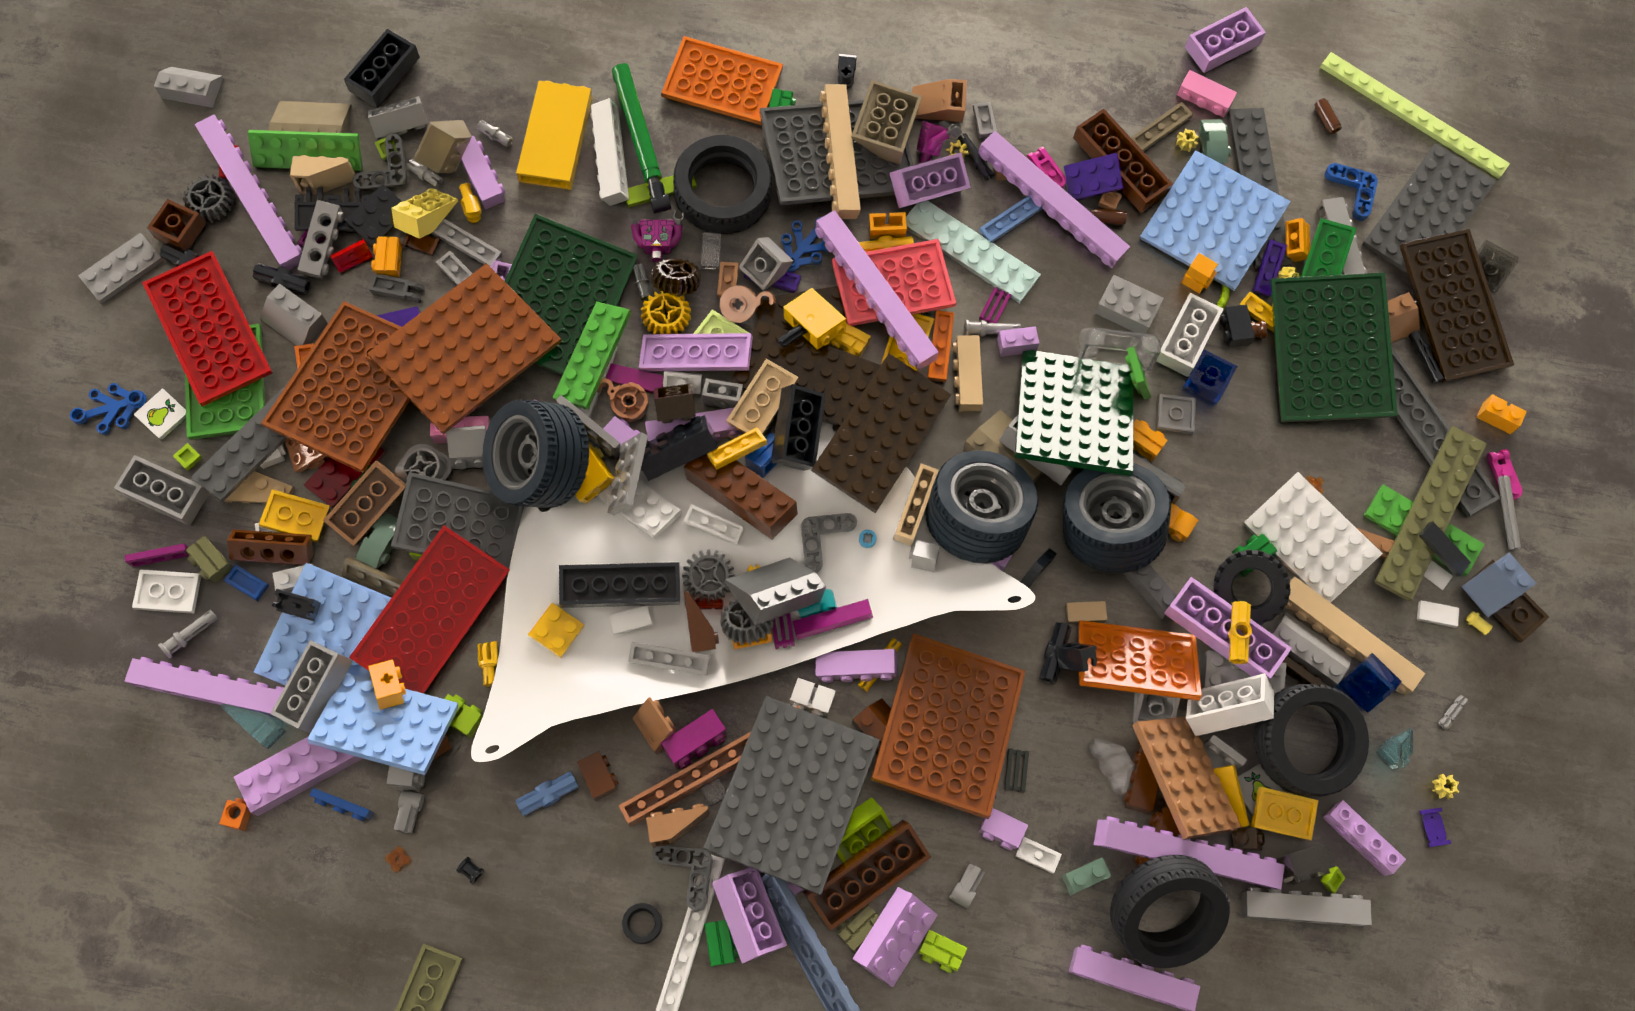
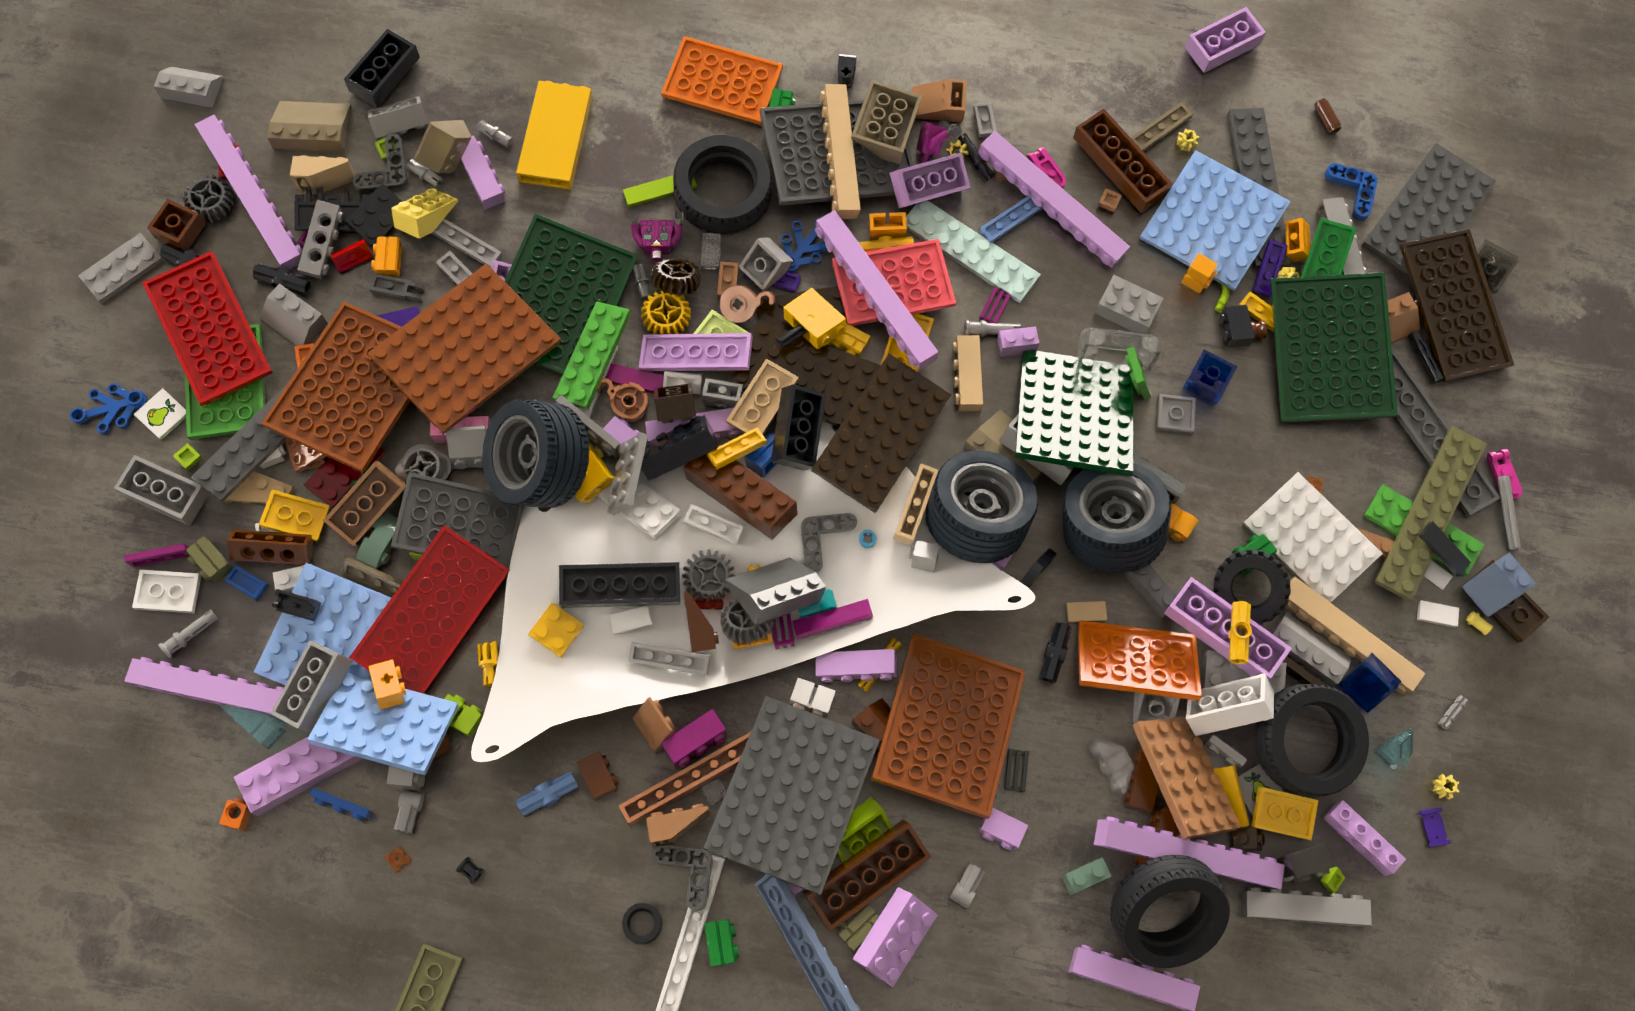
bright green plate [247,130,363,171] -> none
reddish brown piece [402,233,440,256] -> none
yellow arm [459,183,482,223] -> none
white brick [590,98,629,206] -> none
green piece [612,63,672,214] -> none
lavender brick [712,868,787,964] -> none
lime brick [918,930,967,974] -> none
orange plate [928,310,954,382] -> none
white plate [1015,837,1062,874] -> none
black hinge [1056,642,1097,672] -> none
dark purple plate [1064,153,1124,200] -> none
reddish brown piece [1090,208,1127,225] -> none
light orange brick [1133,419,1168,462] -> none
white brick [1155,293,1223,377] -> none
bright pink brick [1177,70,1237,118] -> none
sand green brick [1199,119,1231,163] -> none
yellowish green plate [1320,52,1510,179] -> none
light orange piece [1476,394,1527,435] -> none

